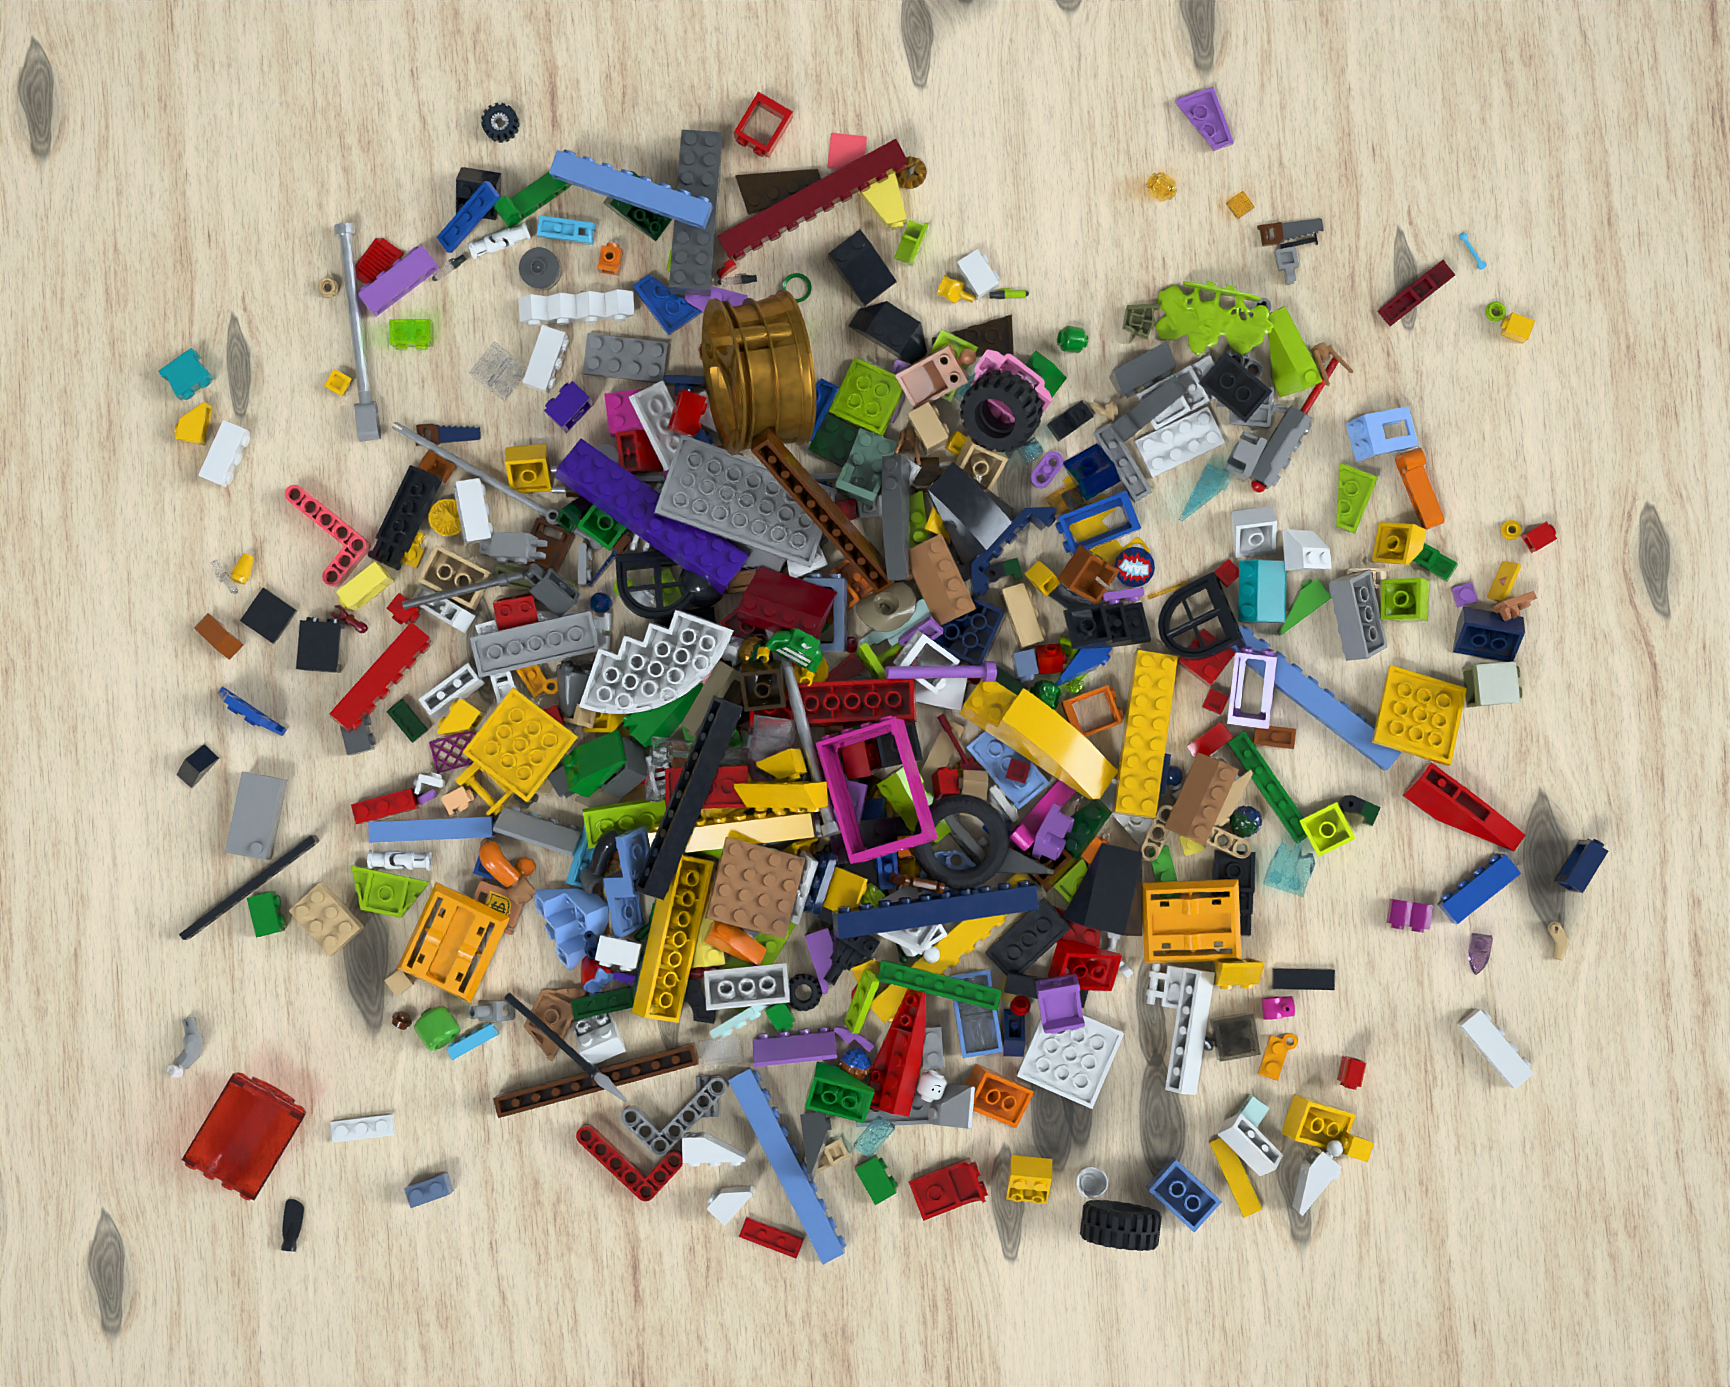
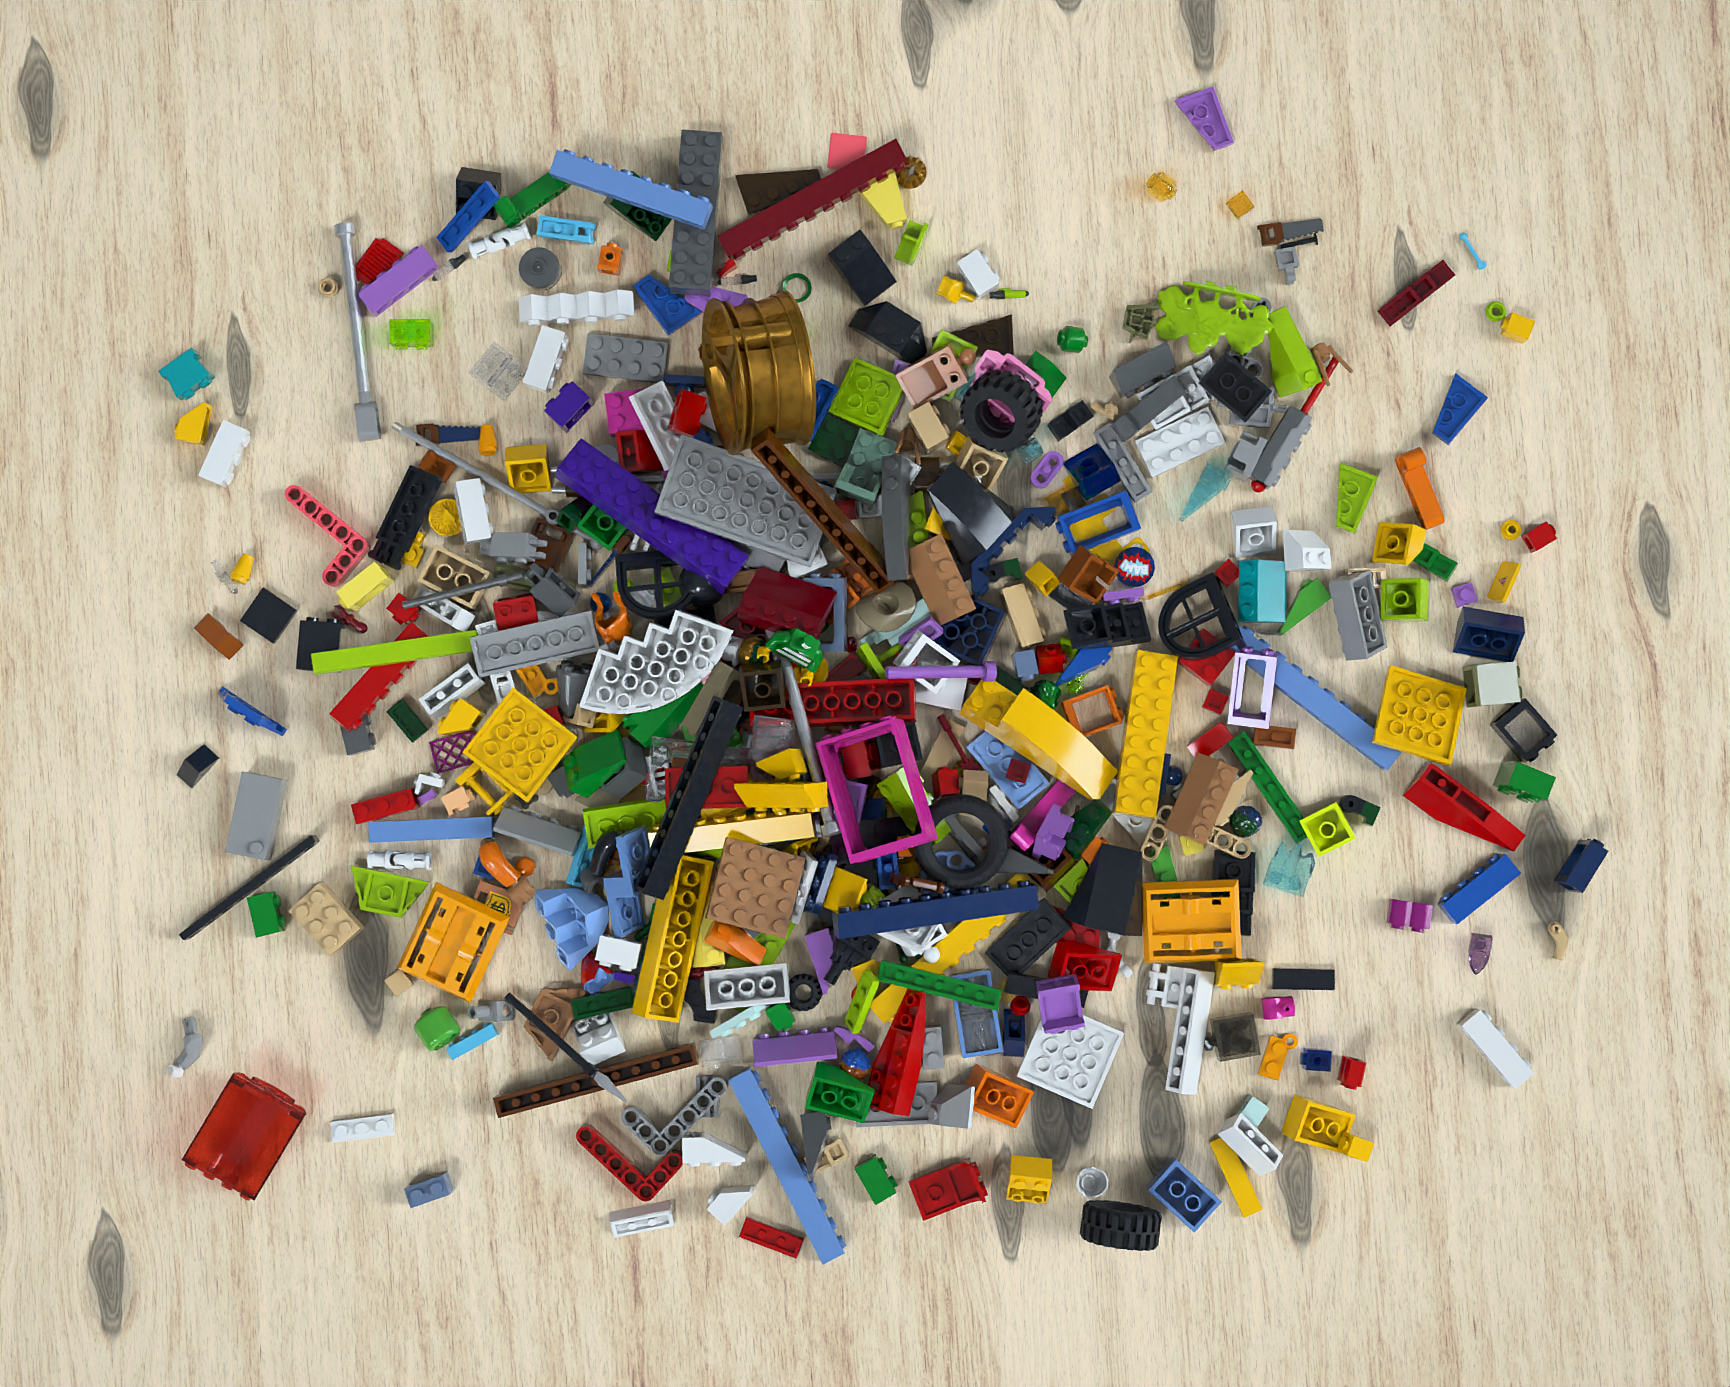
black piece [281,1199,304,1252] -> none
yellow plate [324,369,353,397] -> none
reddish brown plate [392,1011,412,1030] -> none
black bush [481,103,519,143] -> none
dark blue arm [584,931,599,959] -> none
red window [733,91,793,158] -> none
clear light blue plate [854,1115,895,1158] -> none
white head [917,1070,947,1102] -> none
white slope [1292,1140,1343,1216] -> none
light blue brick [1346,407,1419,462] -> none
nougat plate [1492,591,1537,621] -> none
none -> lime tile [311,630,477,675]
none -> light orange cone [478,424,498,456]
none -> orange hair [591,591,633,653]
none -> white slope [610,1201,675,1238]
none -> clear blue brick [1300,1048,1332,1072]
none -> blue wing [1432,373,1488,445]
none -> black window [1490,698,1557,762]
none -> green brick [1493,762,1556,803]

